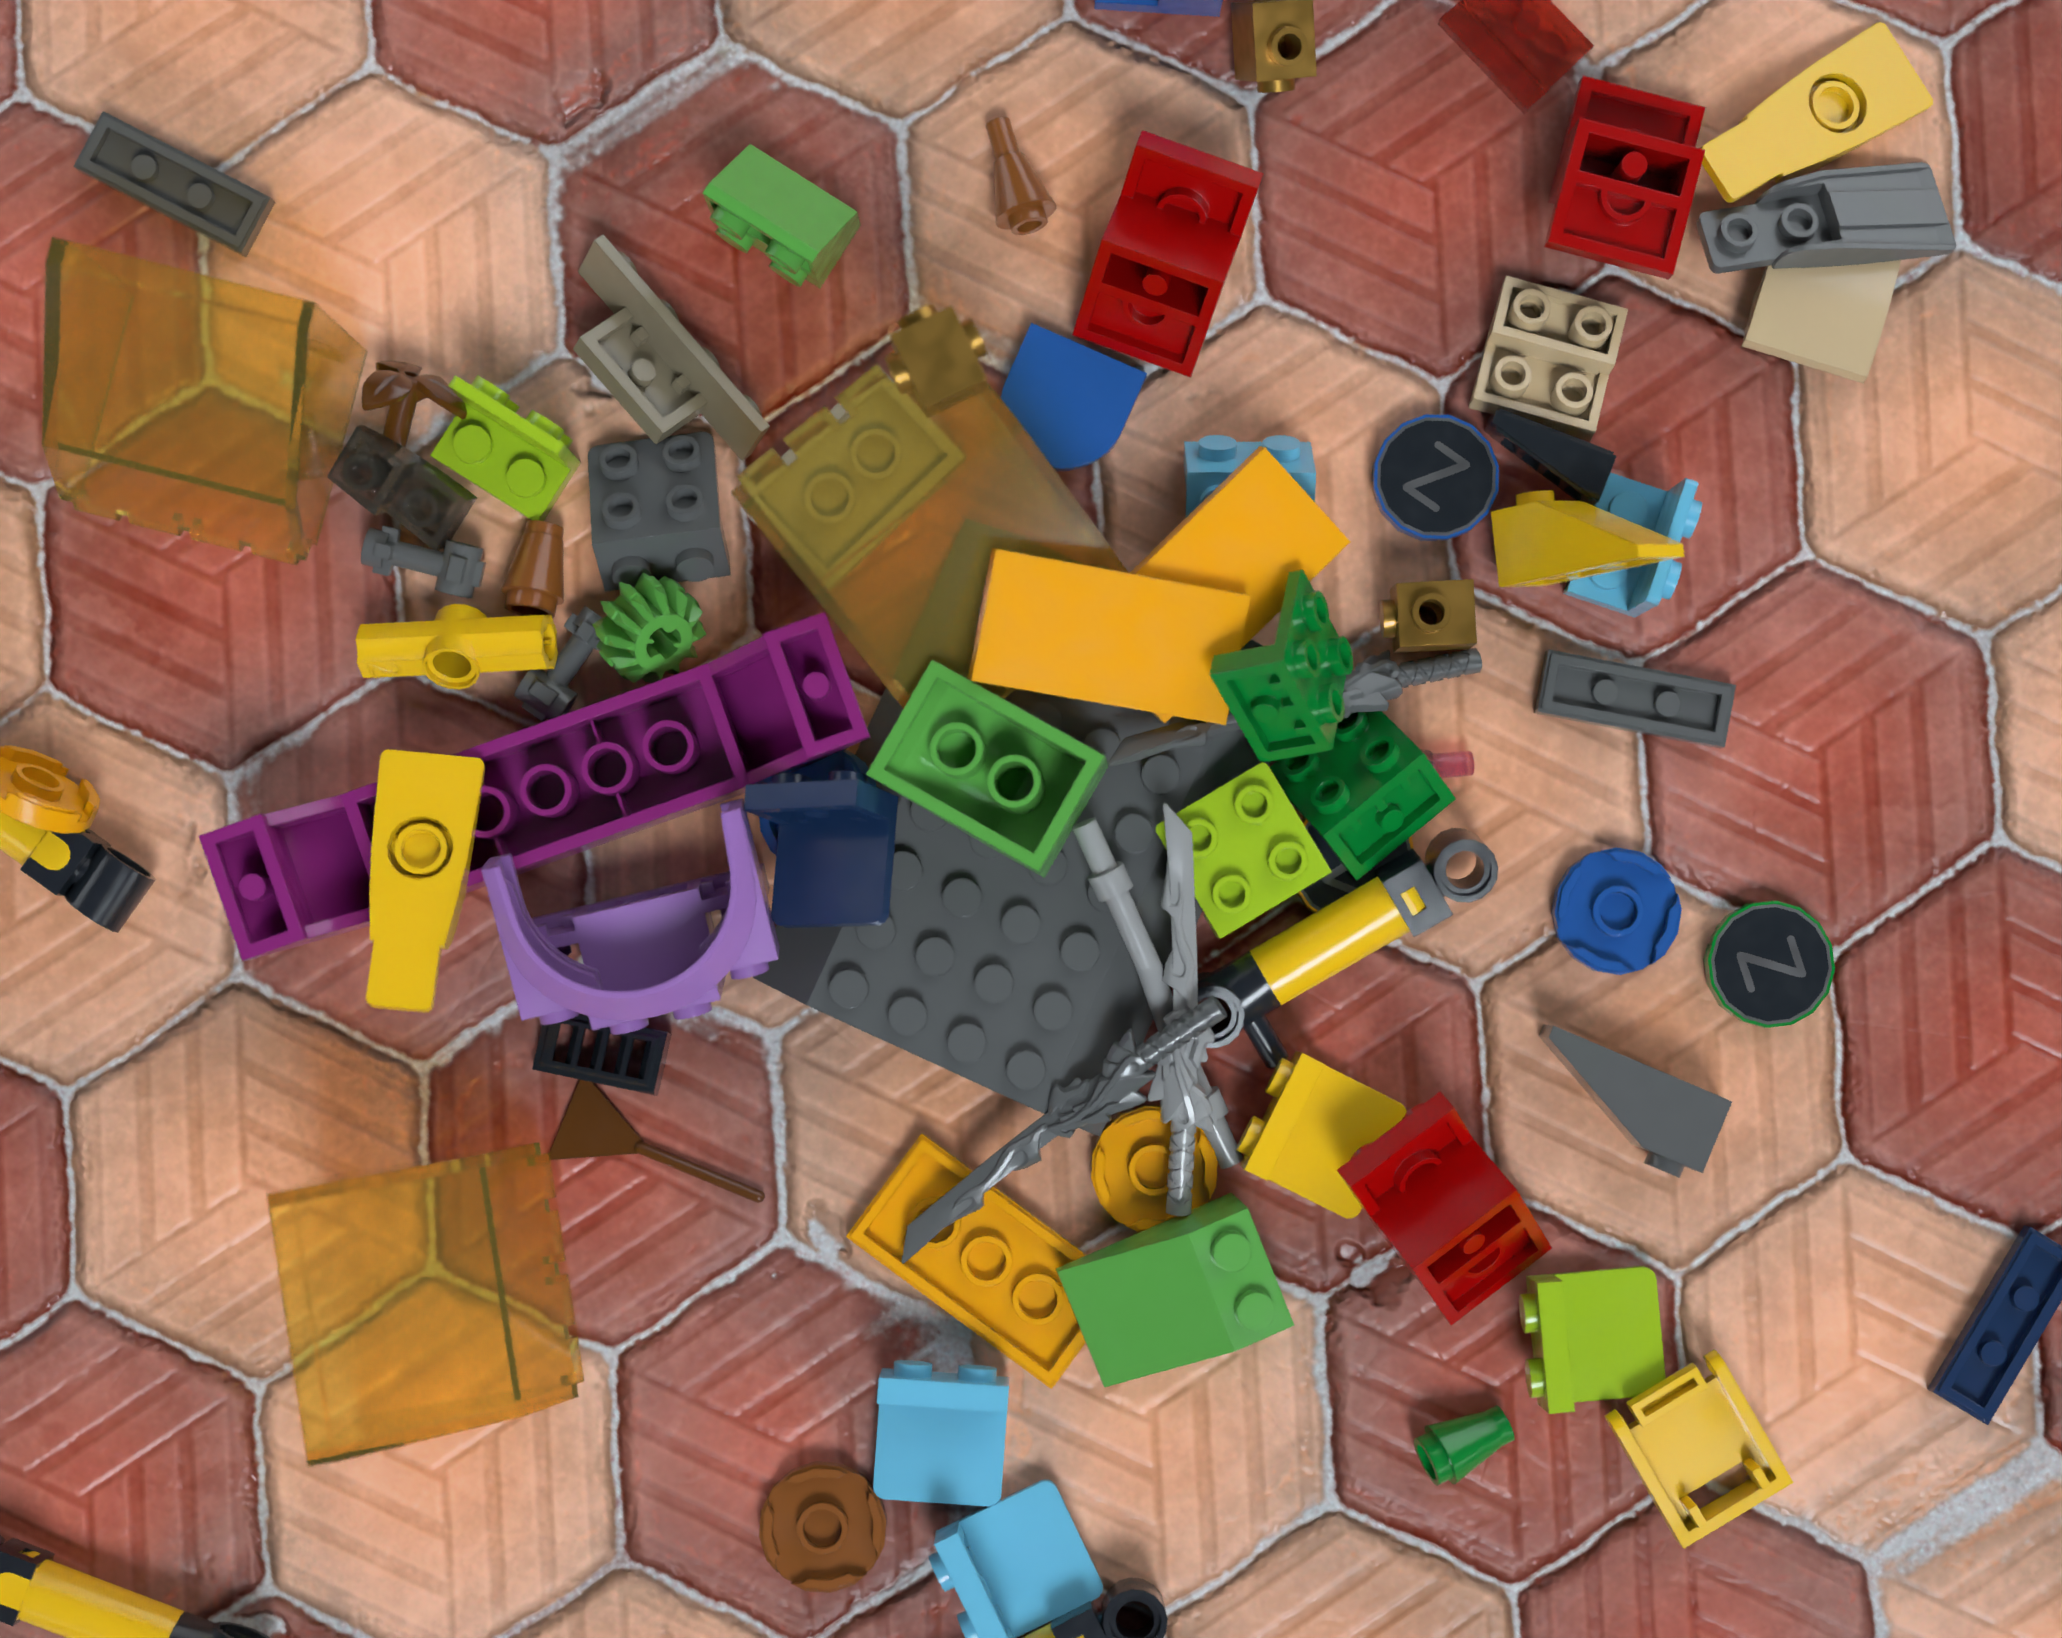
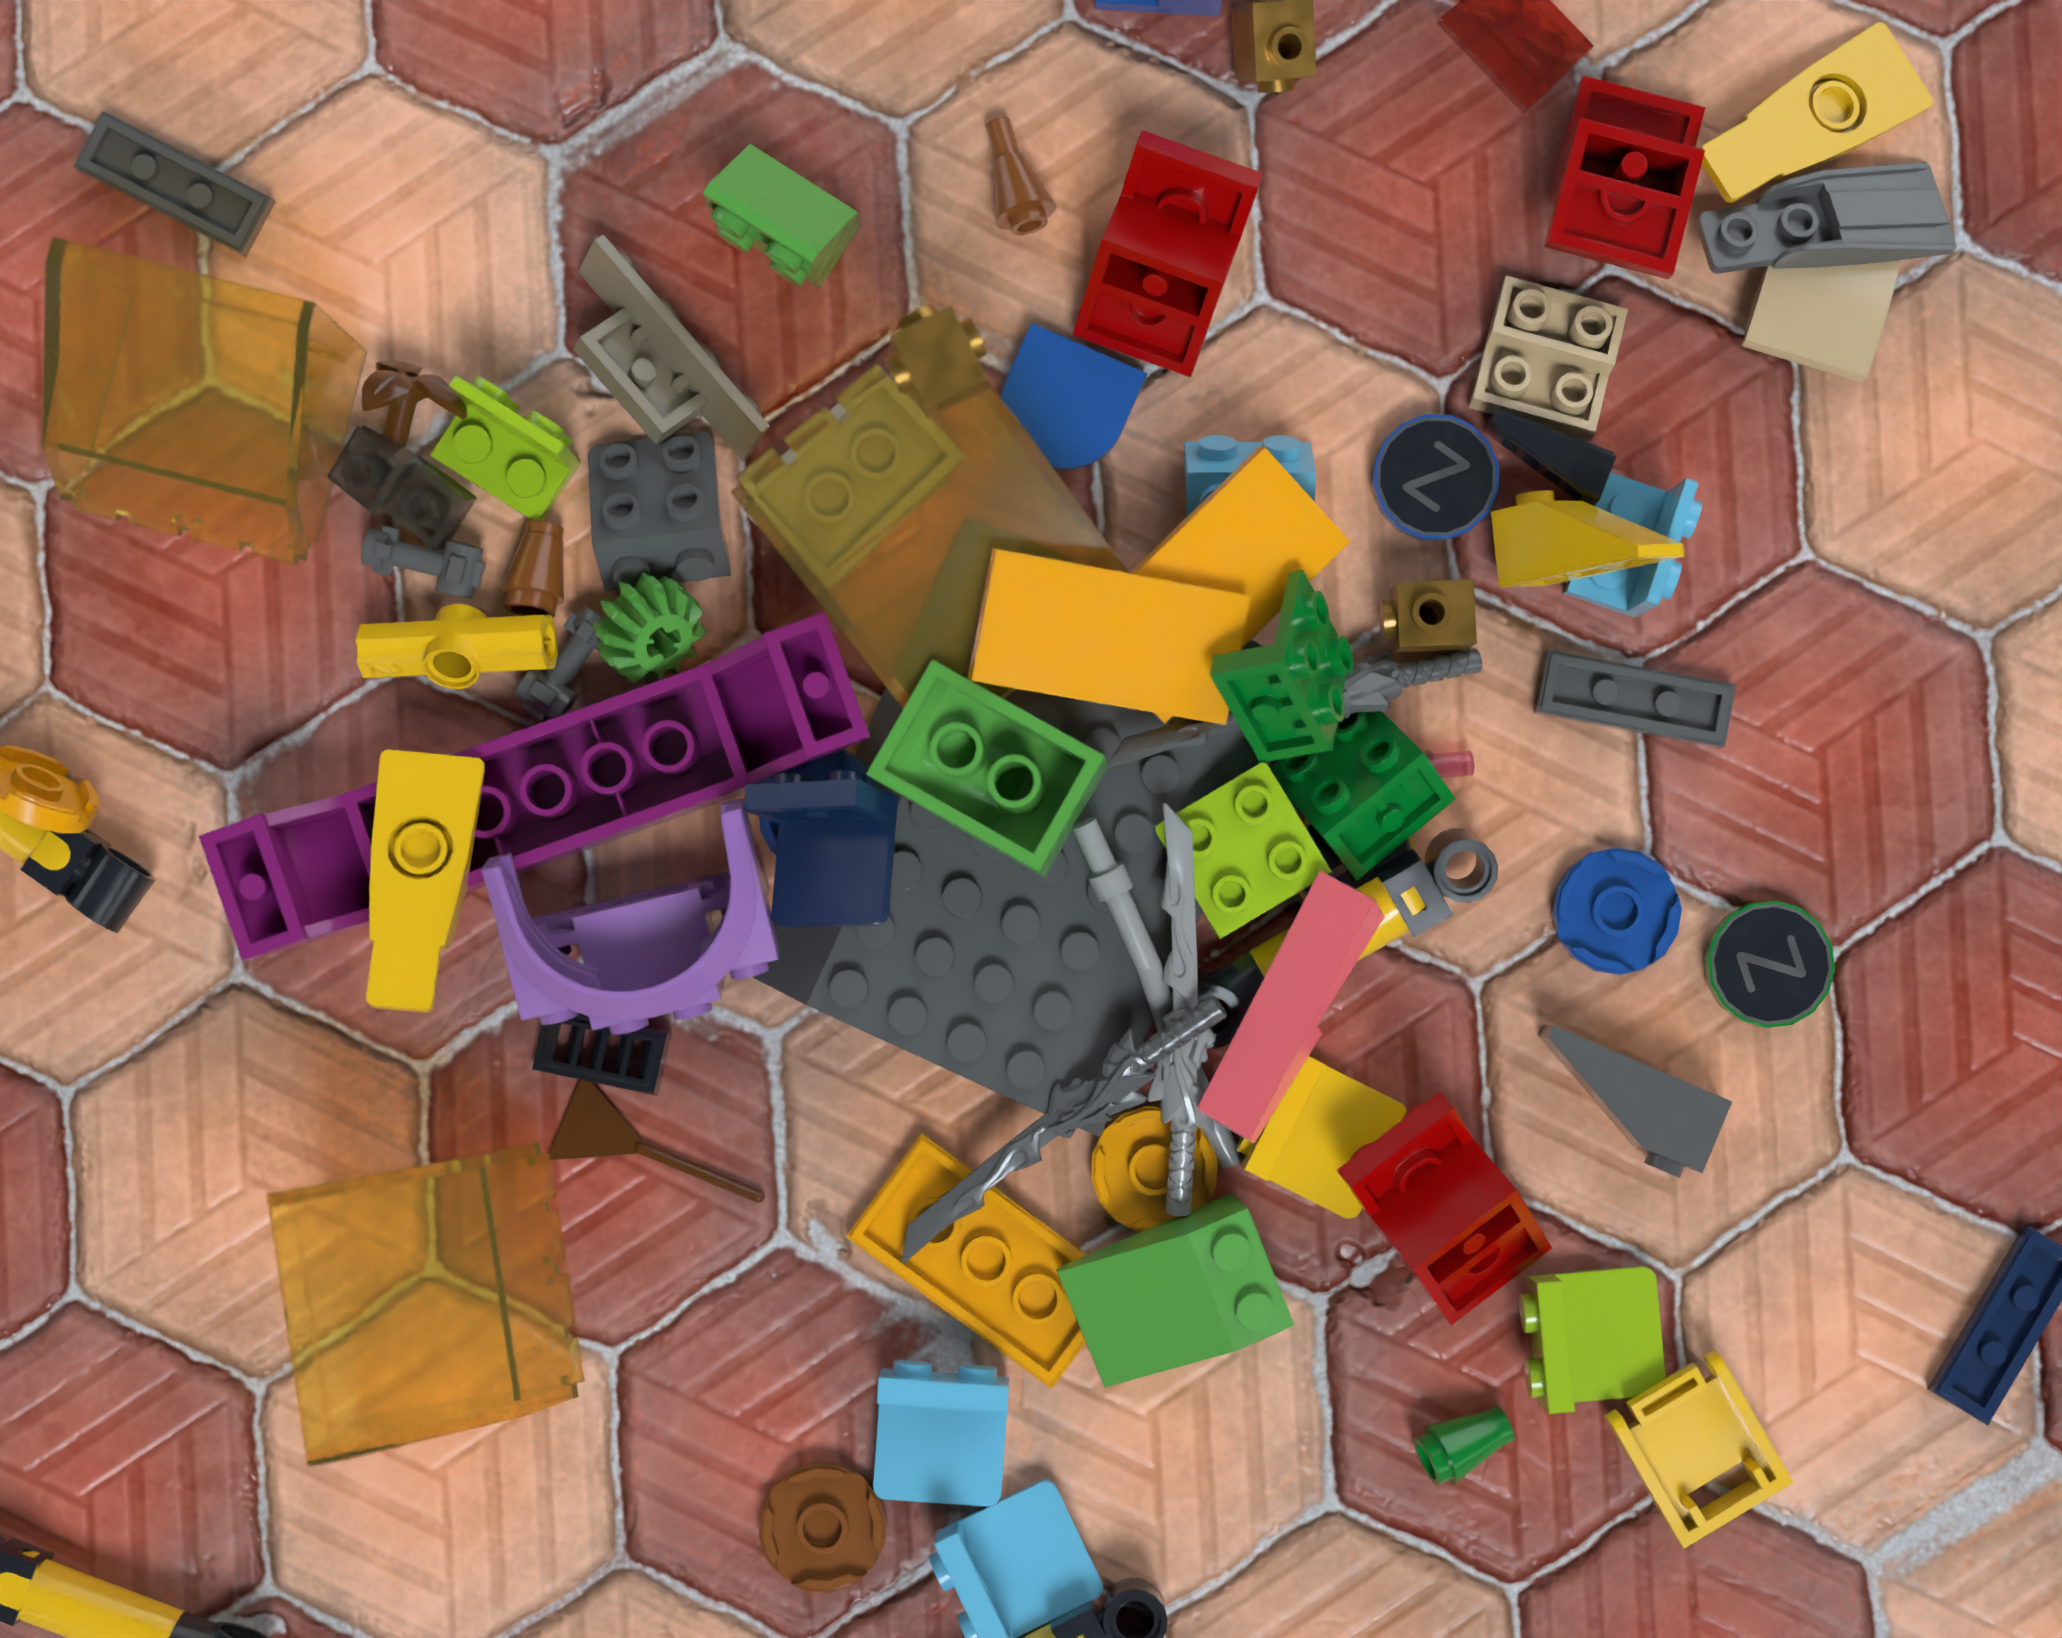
none -> coral slope [1197,871,1385,1144]

